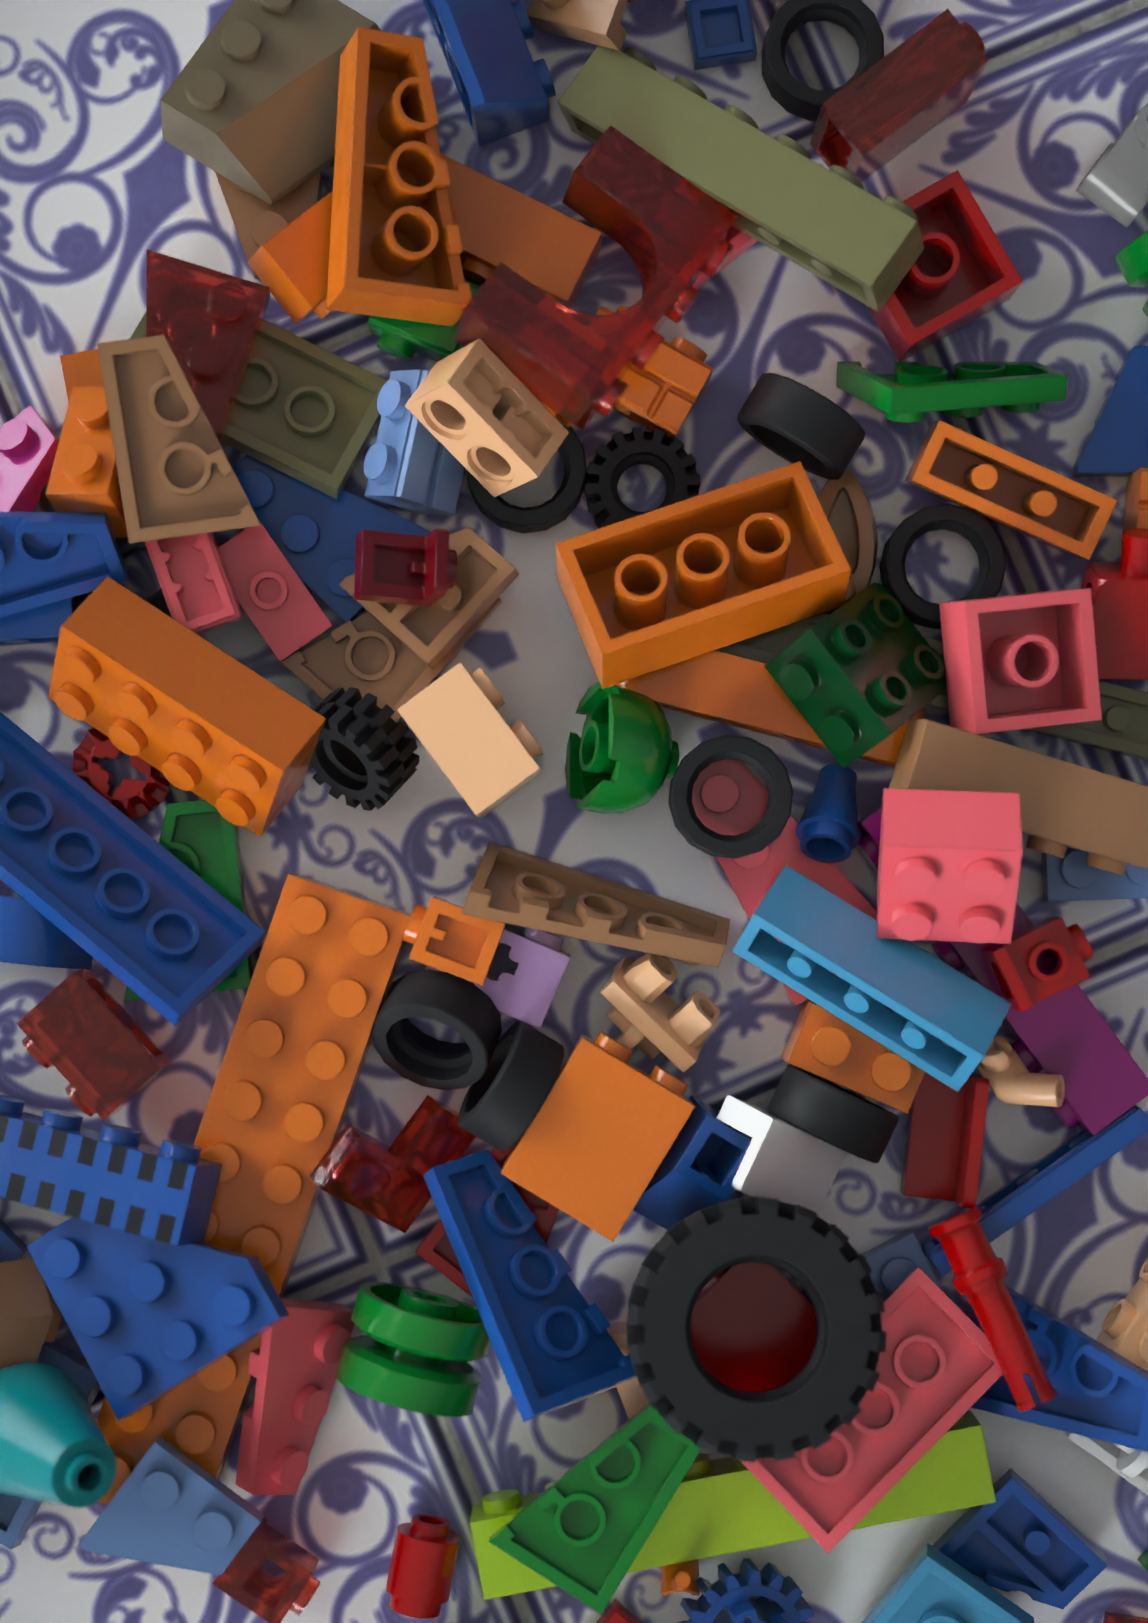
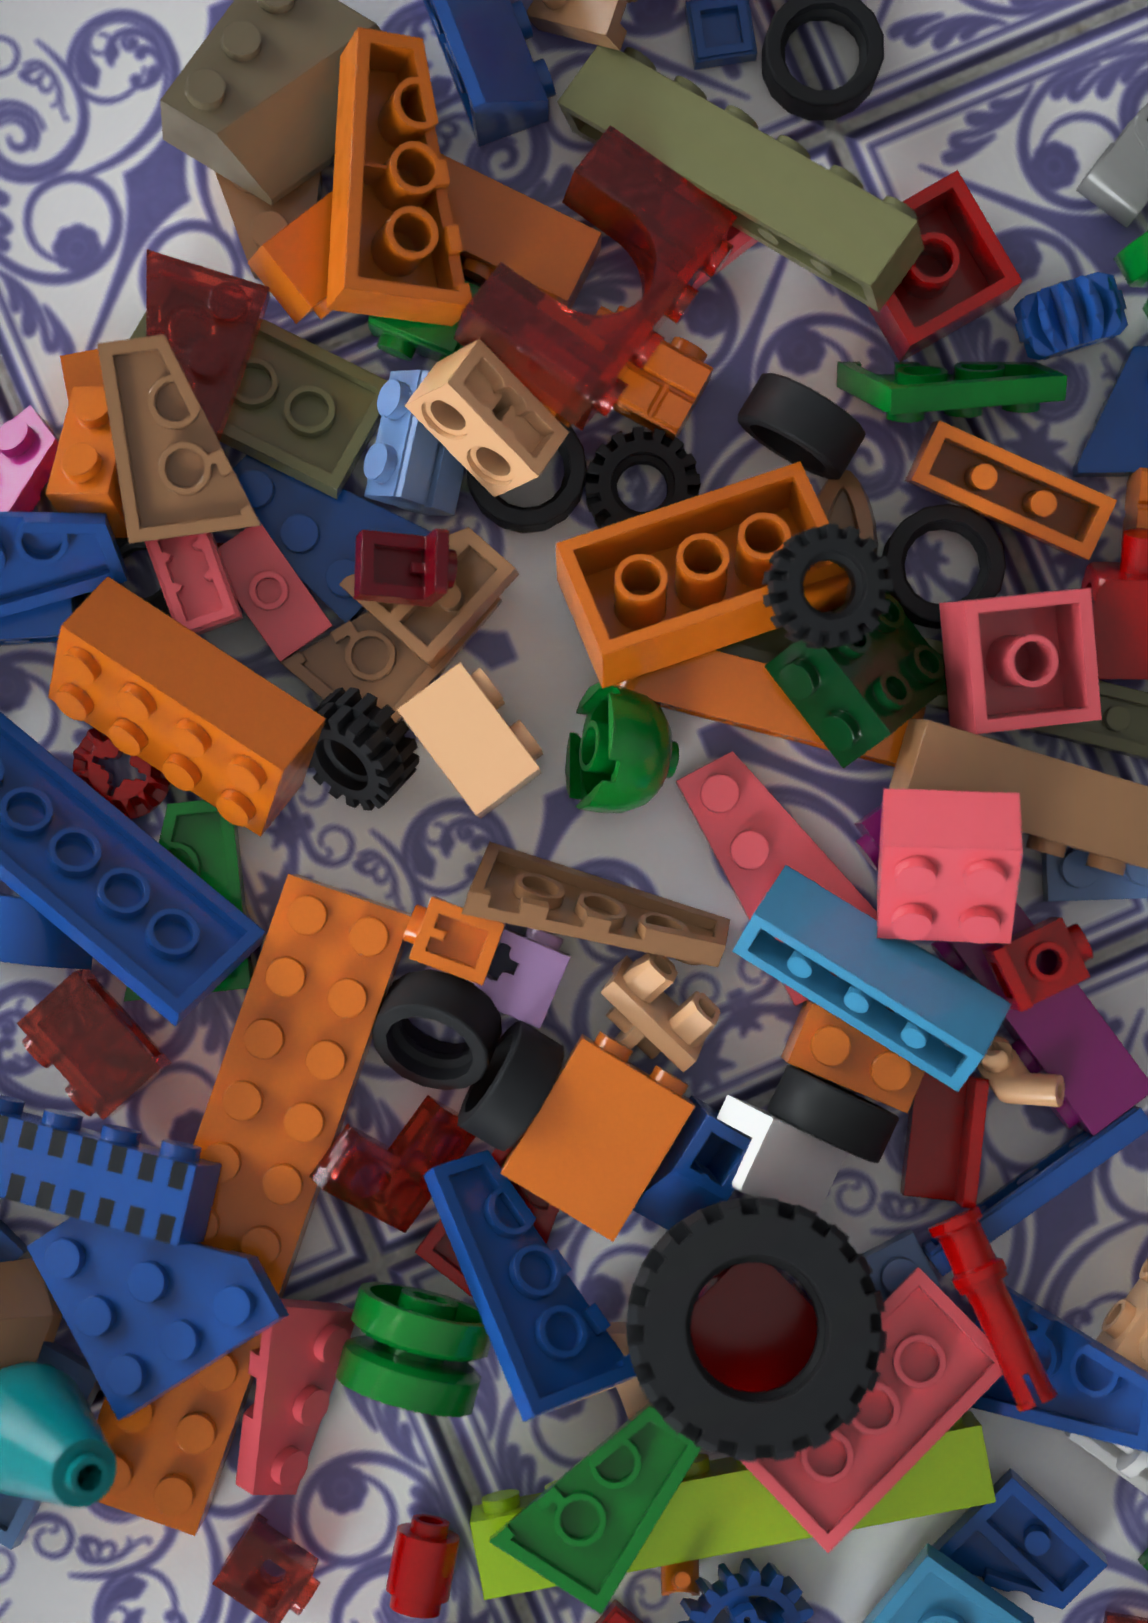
medium blue wing [78,1436,264,1576] -> none
black tyre [668,735,793,859] -> none
blue cone [796,764,860,863] -> none
clear red brick [810,9,988,183] -> none
none -> black tyre [762,524,893,649]
none -> blue gear [1013,272,1128,360]

